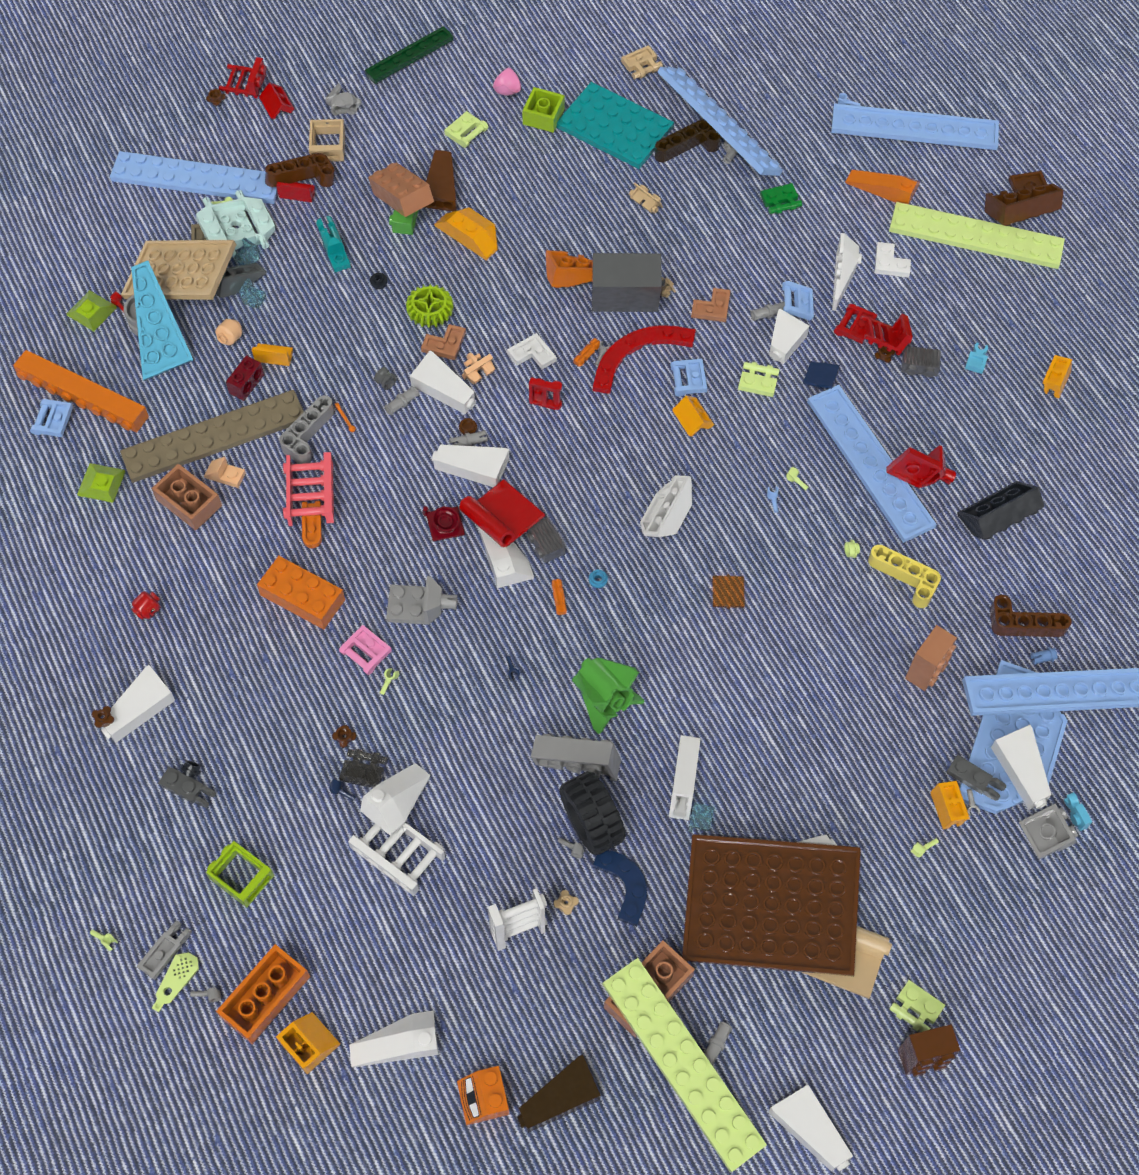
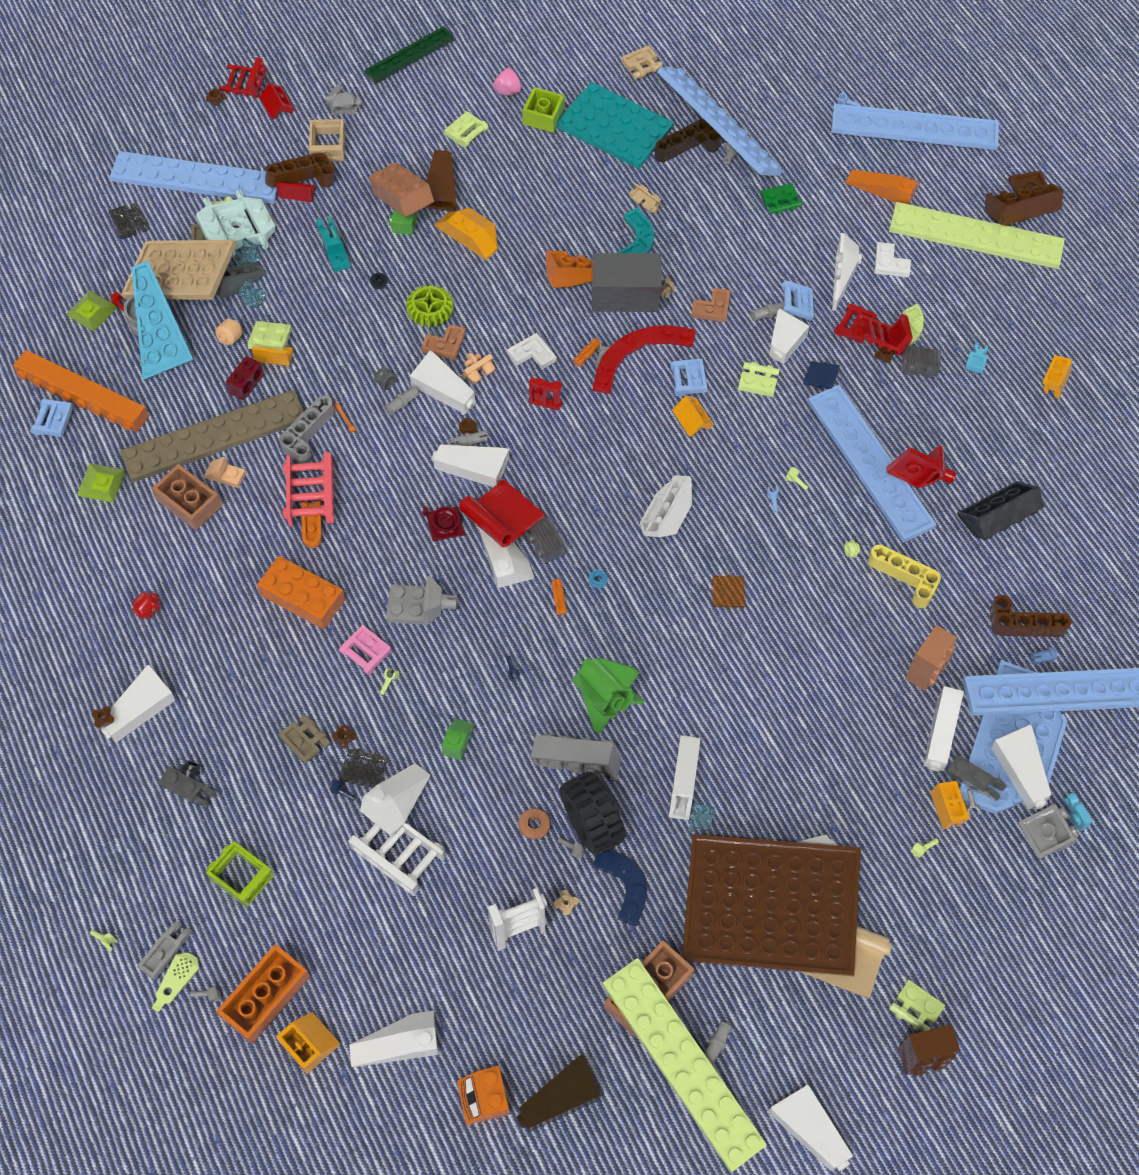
none -> clear smoke plate [108,203,148,240]
none -> yellowish green plate [248,321,291,350]
none -> dark tan plate [278,715,331,765]
none -> bright green slope [441,719,475,761]
none -> nougat piece [518,808,550,839]
none -> teal plate [617,207,654,253]
none -> yellowish green tile [902,304,924,346]
none -> white slope [924,686,964,771]

